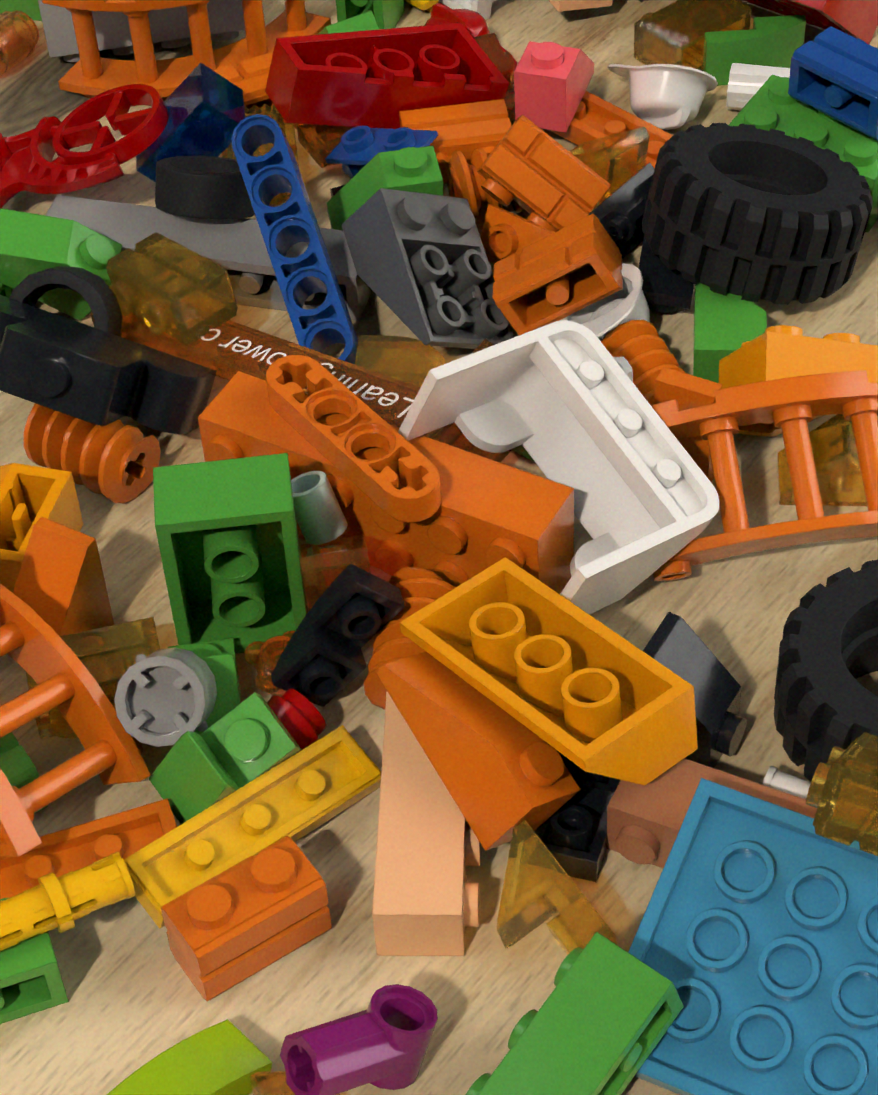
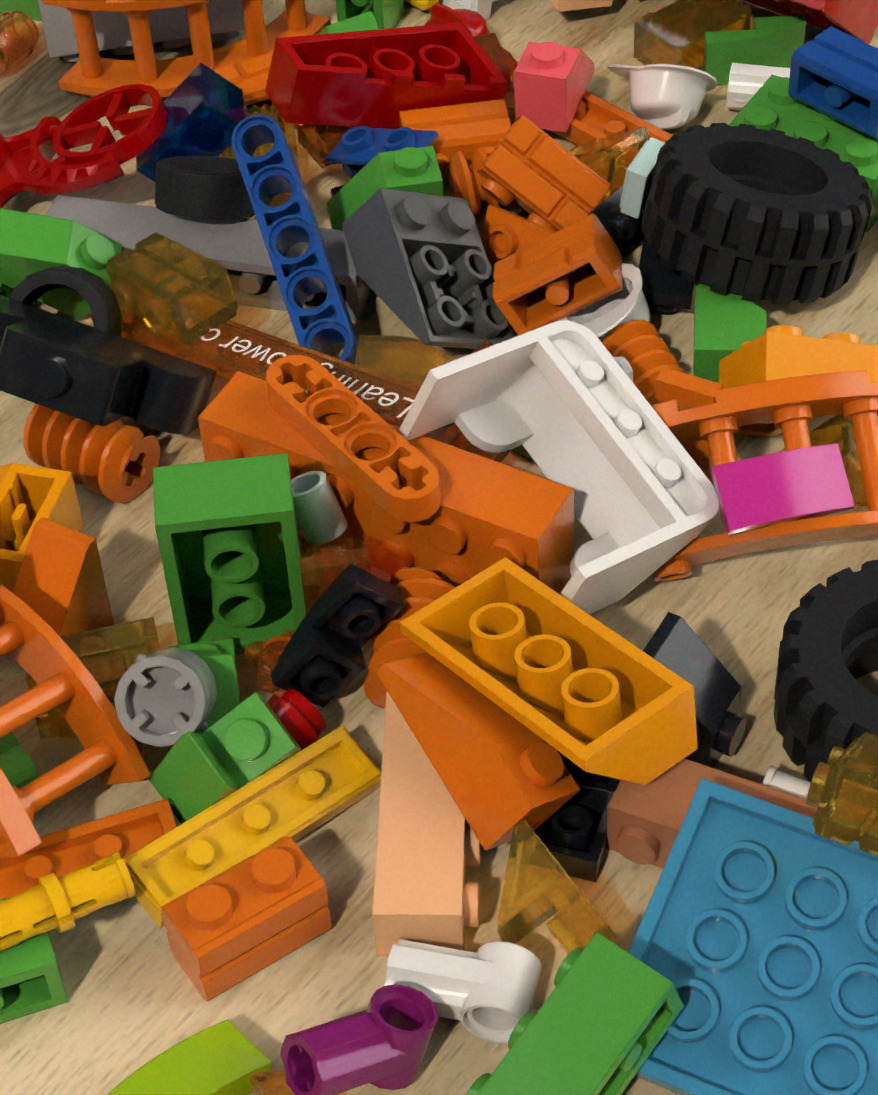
none -> white piece [384,939,542,1044]
none -> light aqua tile [619,137,665,219]
none -> dark pink slope [711,443,855,535]

